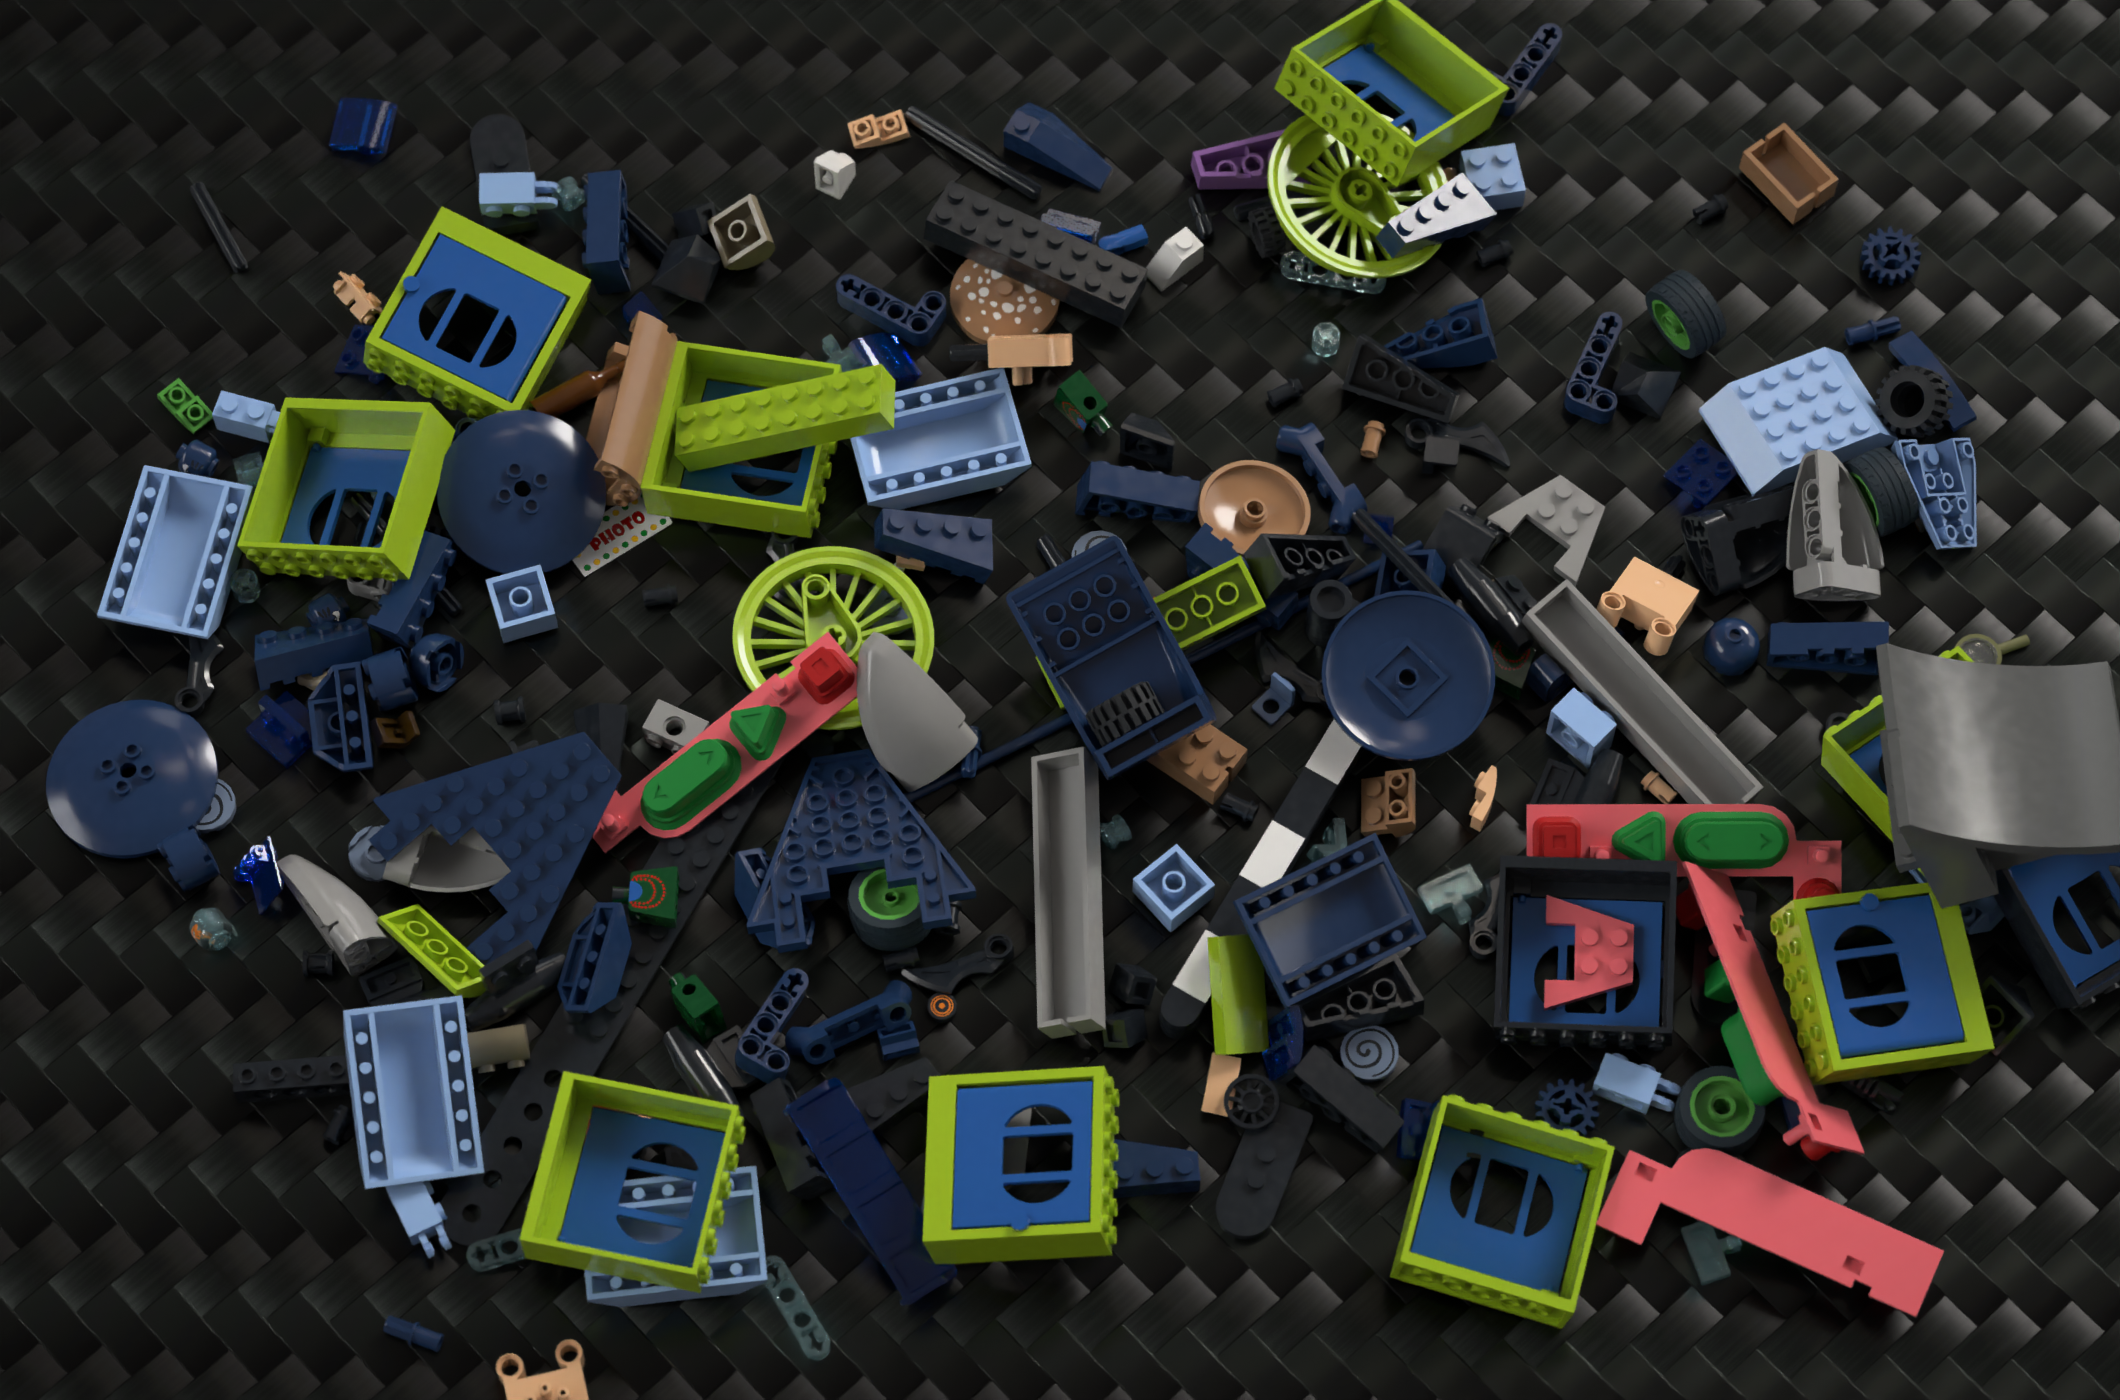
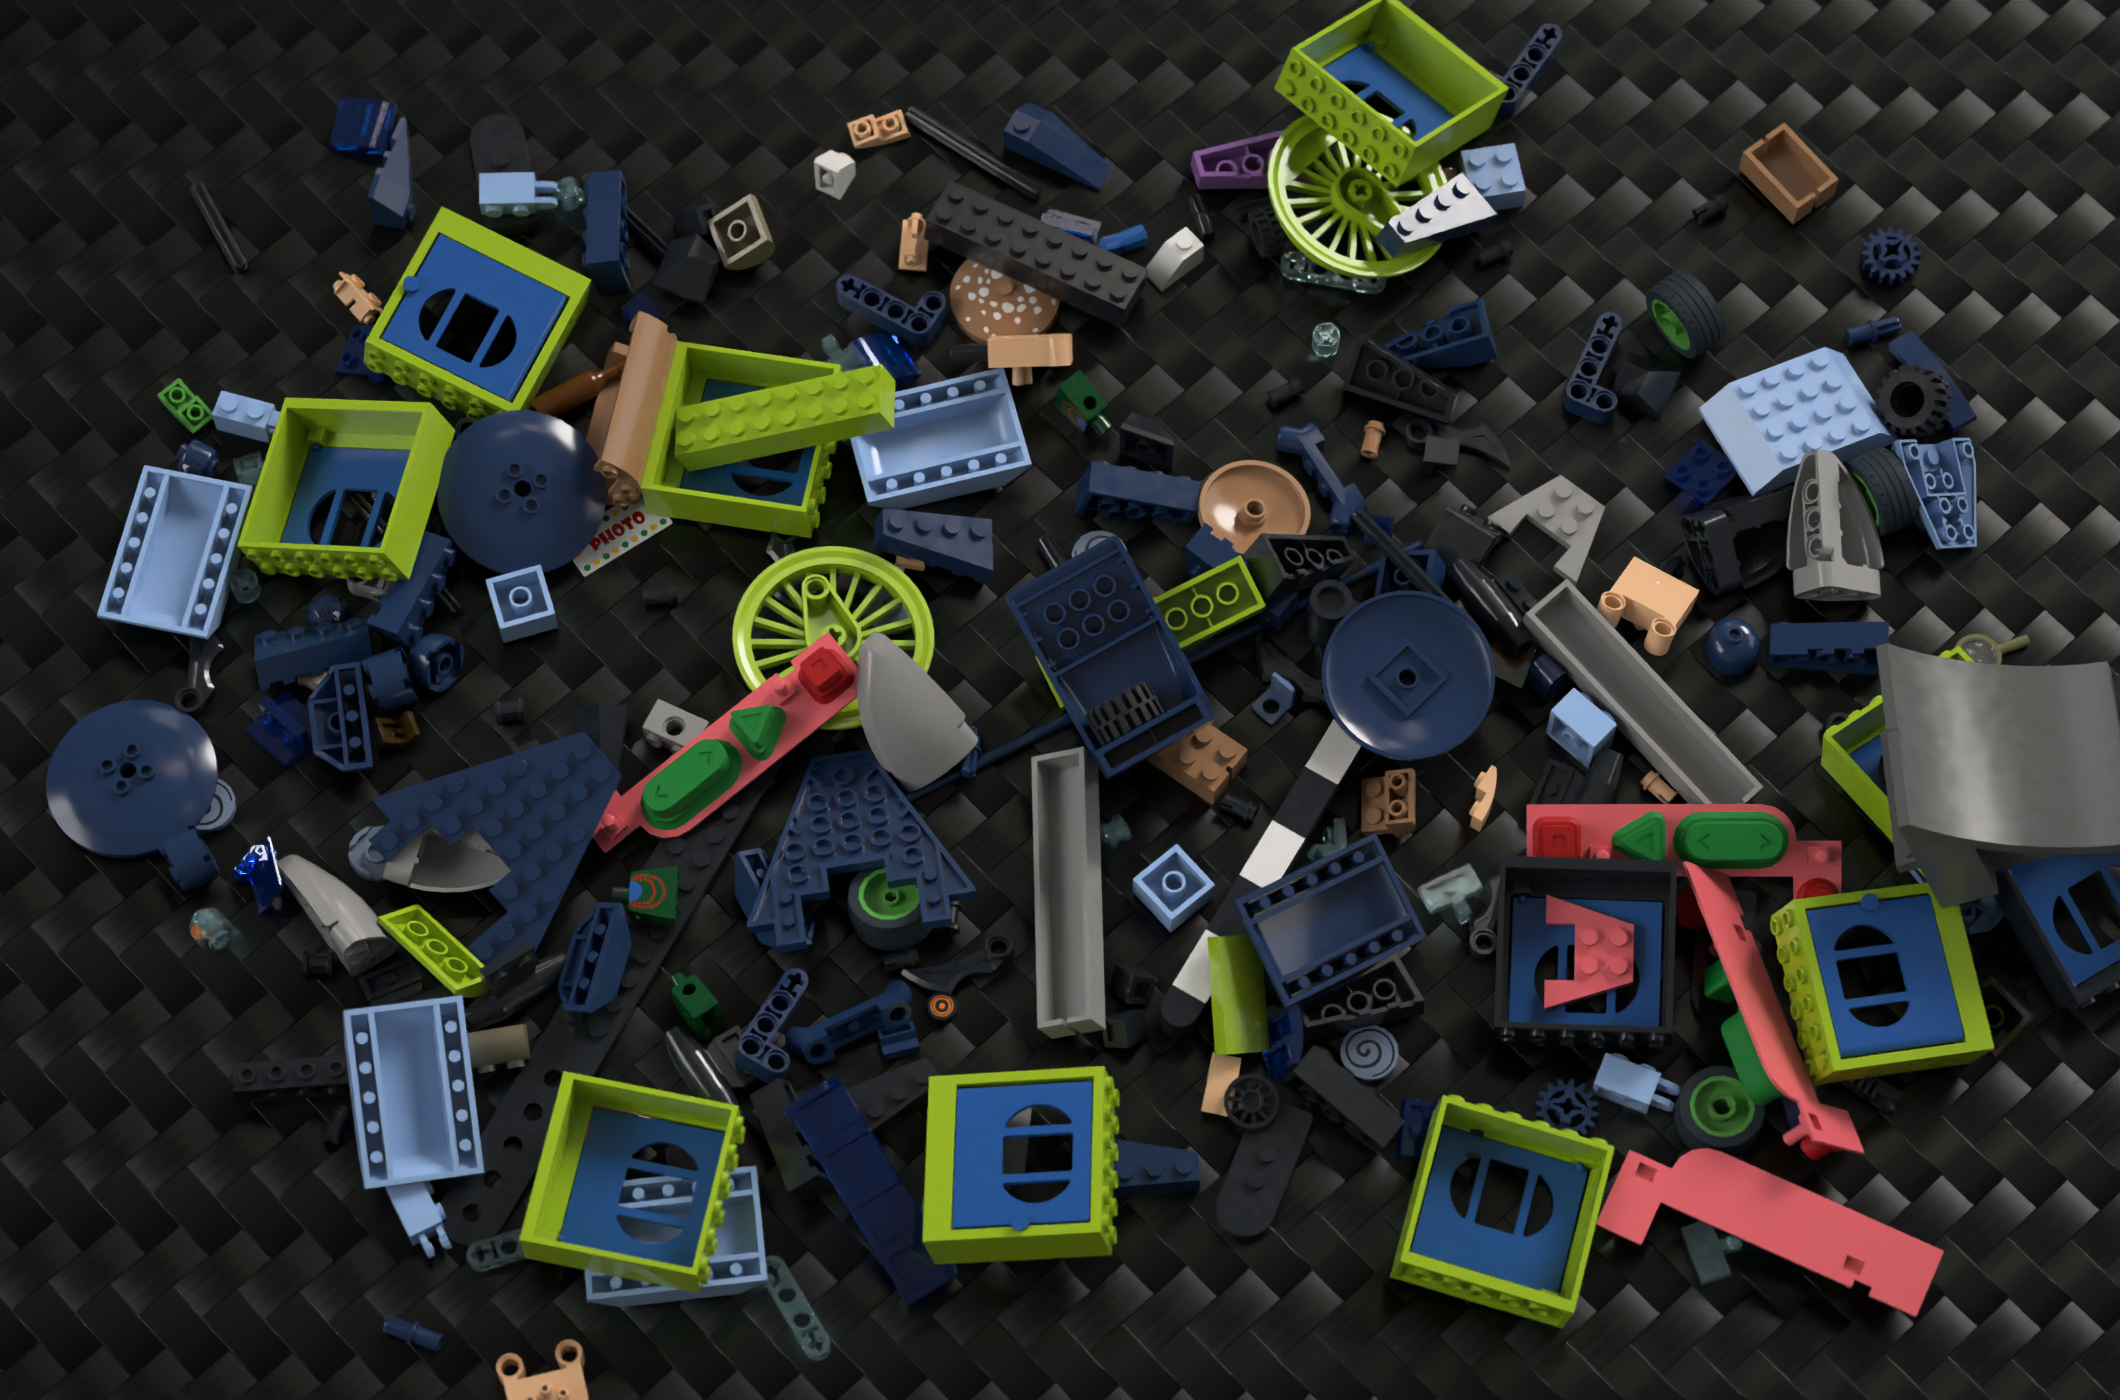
none -> dark blue wedge [368,117,415,230]
none -> light nougat hinge [898,213,929,271]

